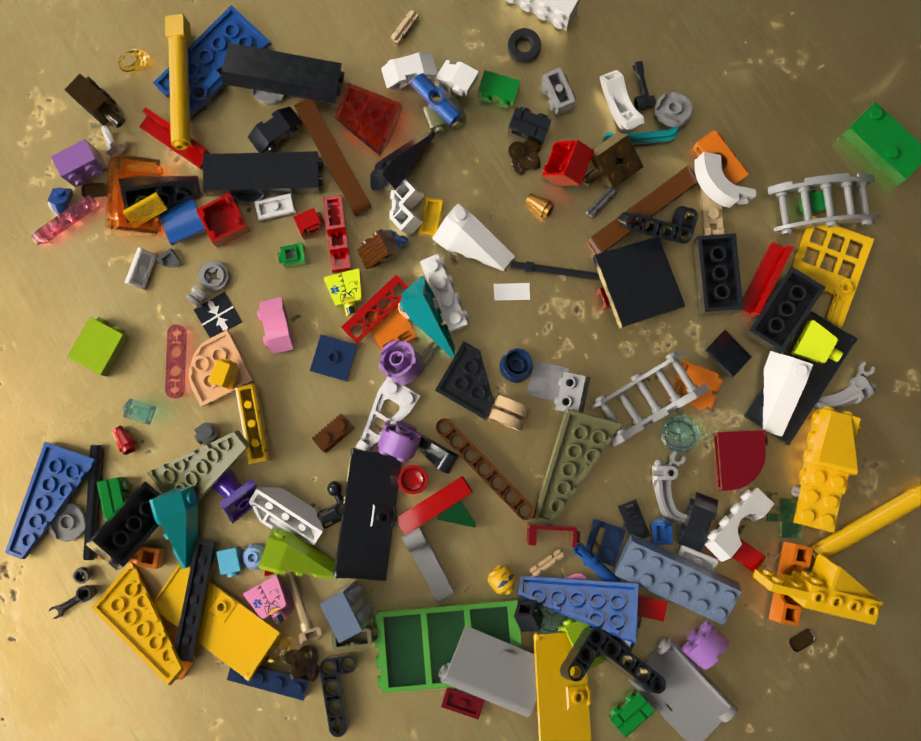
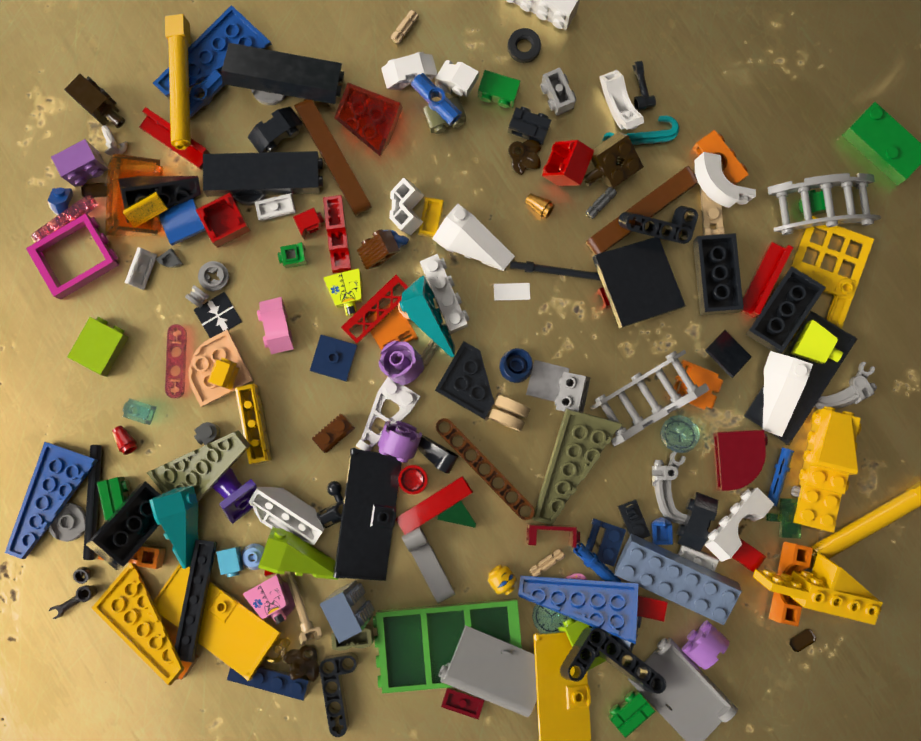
clear yellow piece [118,48,150,72] -> none
black wedge [370,132,436,190] -> none
black brick [514,600,544,632] -> none
light grey tile [655,92,693,127] -> none
none -> dark pink window [26,213,119,300]
none -> blue pin [768,448,794,507]

